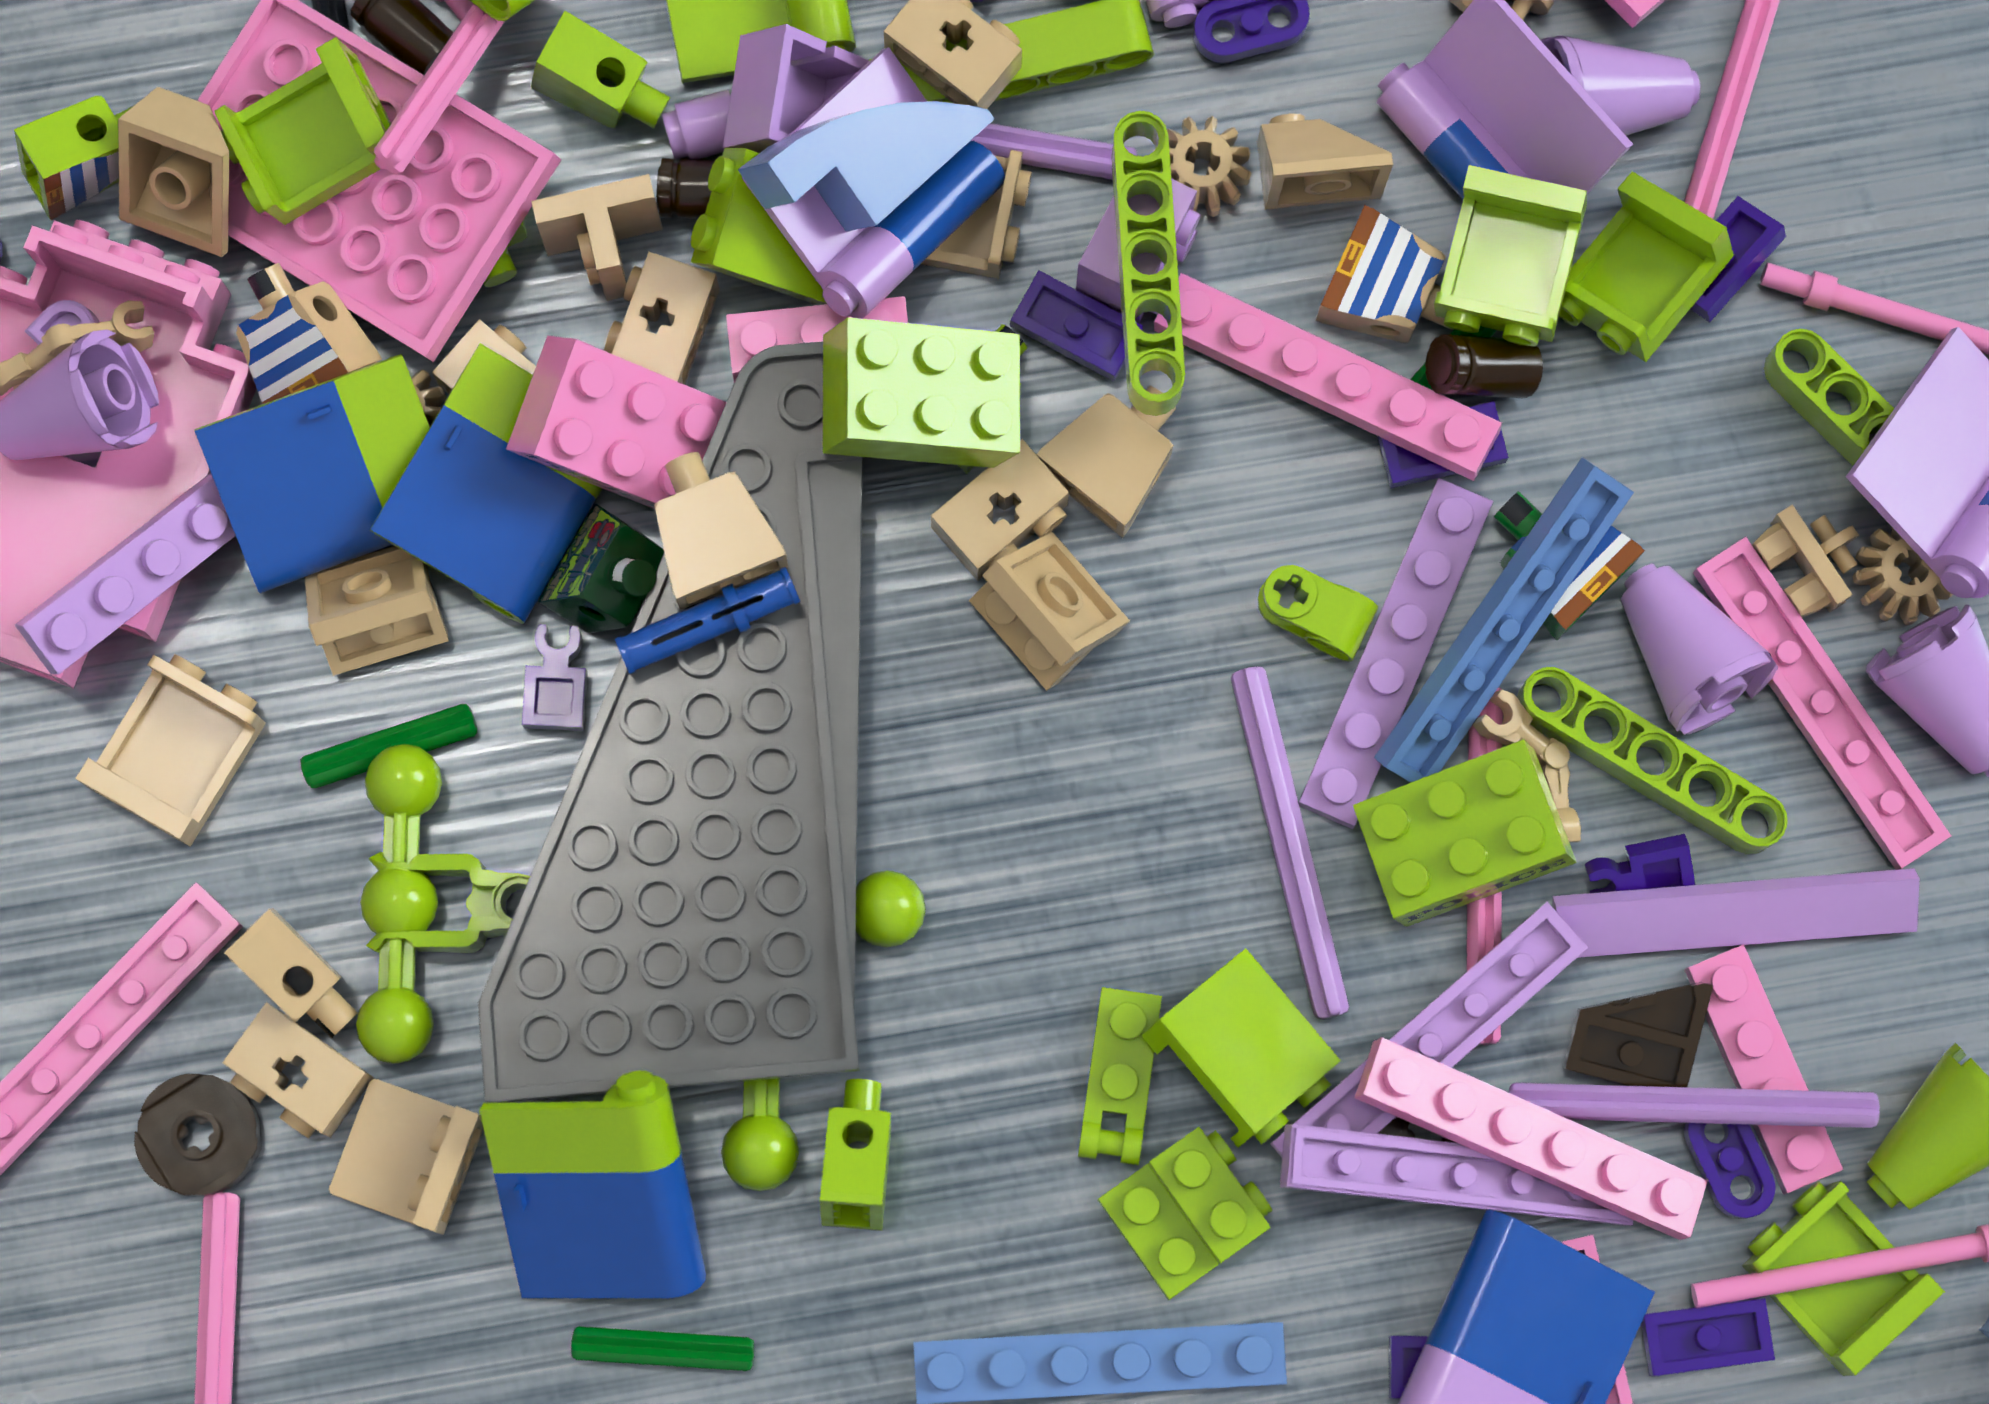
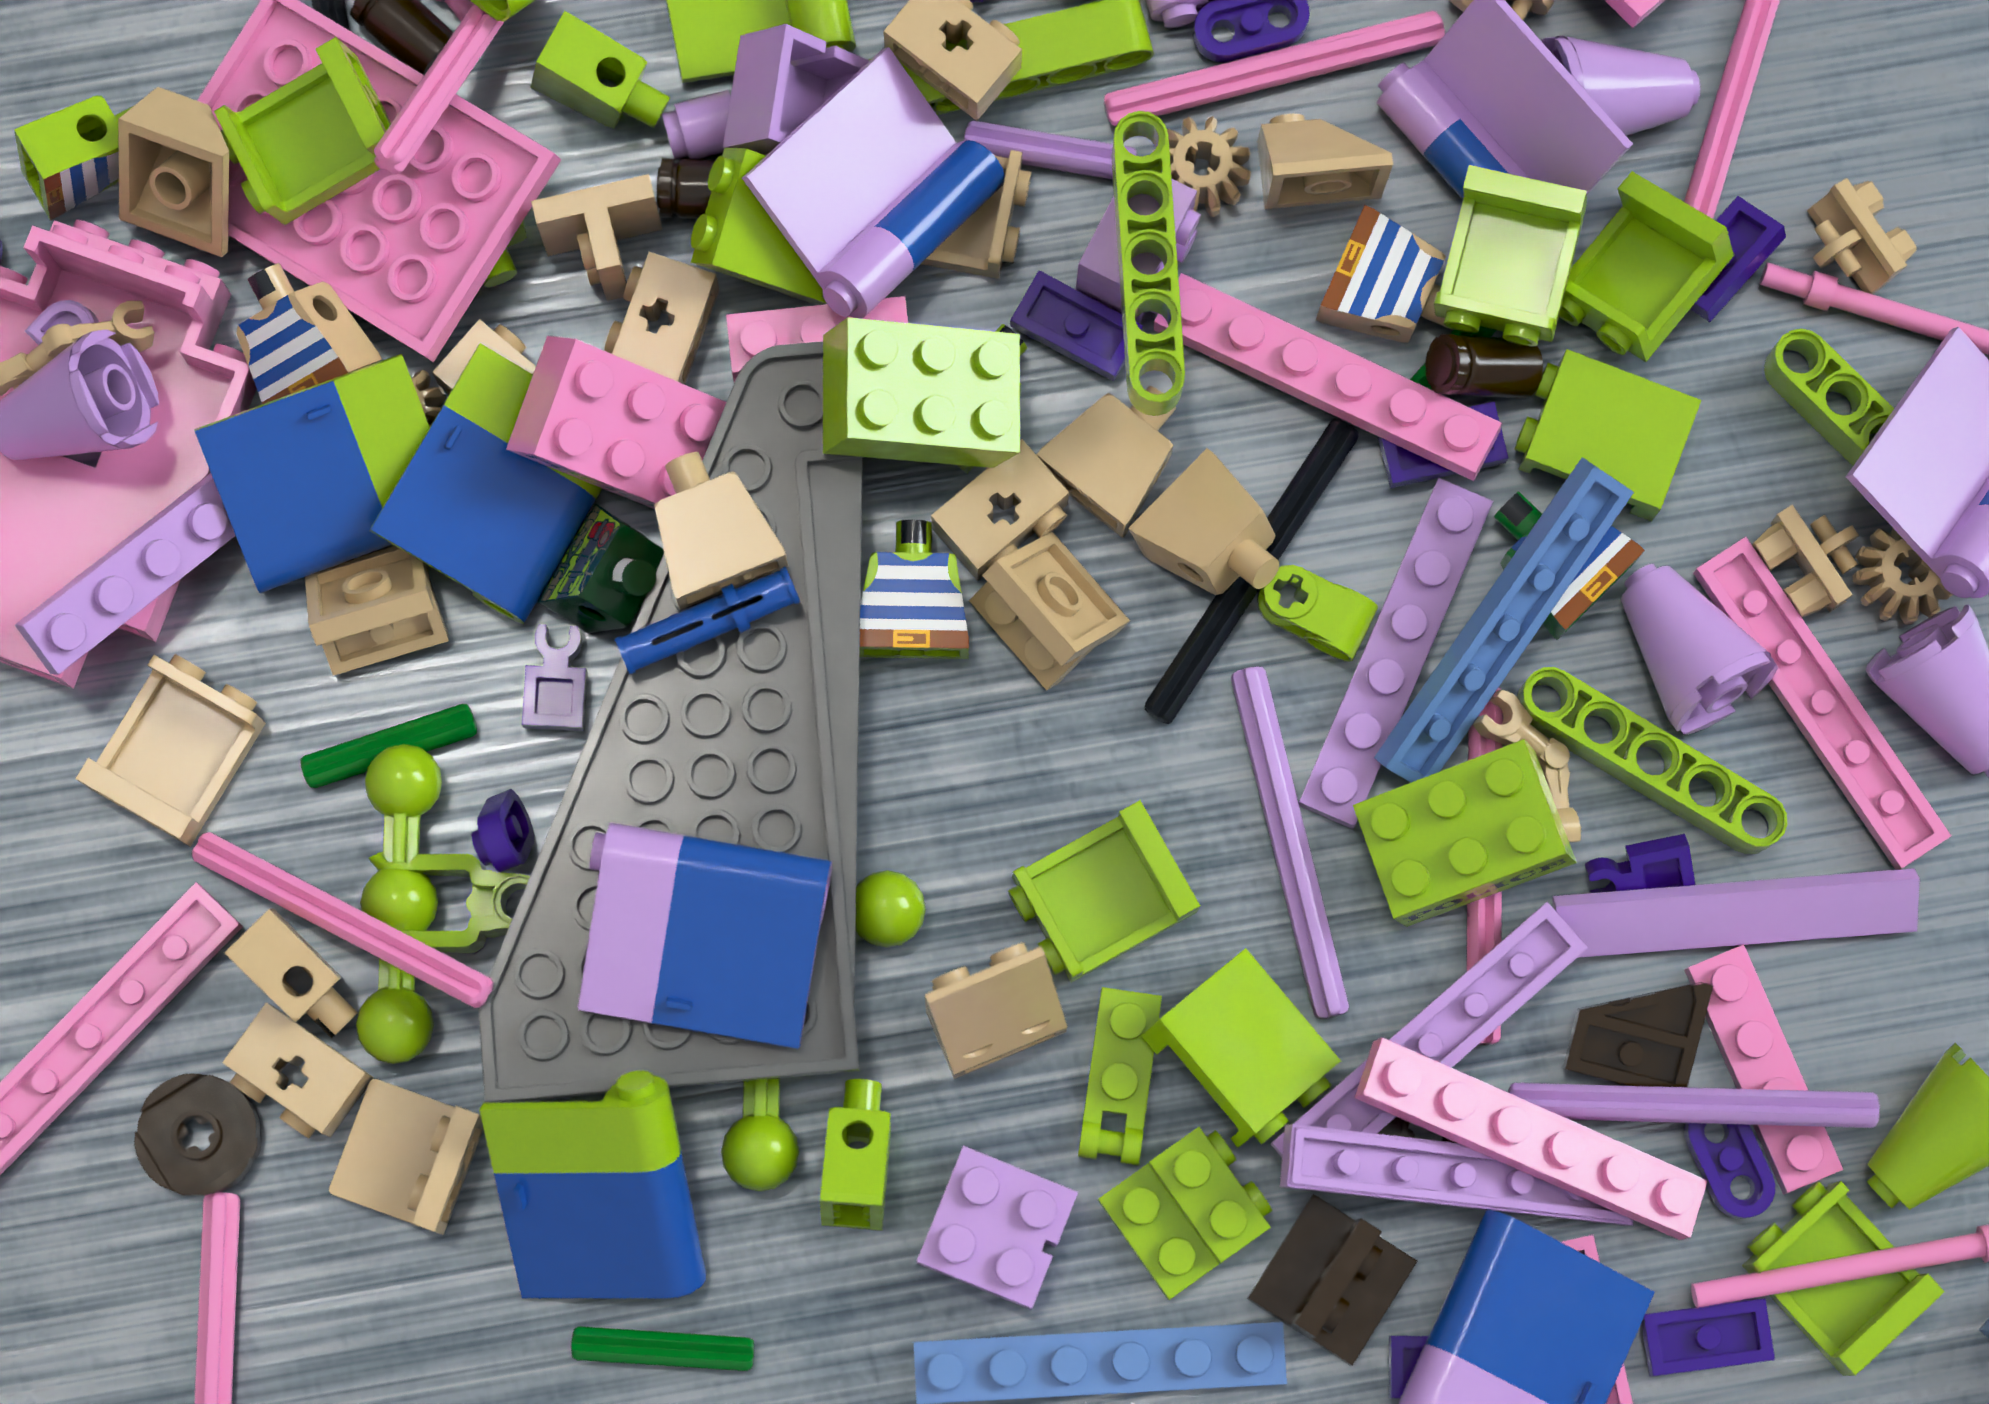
slope [738,101,994,232] -> none
none -> bright pink axle [192,832,493,1008]
none -> dark purple plate [471,789,534,873]
none -> blue door [578,823,832,1049]
none -> torso [860,520,969,659]
none -> lavender piece [917,1146,1078,1310]
none -> tan slope [925,942,1067,1079]
none -> lime panel [1008,800,1200,983]
none -> bright pink axle [1104,11,1445,126]
none -> tan torso [1129,448,1279,595]
none -> black axle [1145,418,1359,724]
none -> dark brown bracket [1247,1194,1417,1366]
none -> lime panel [1514,349,1702,521]
none -> tan hips [1807,178,1917,294]

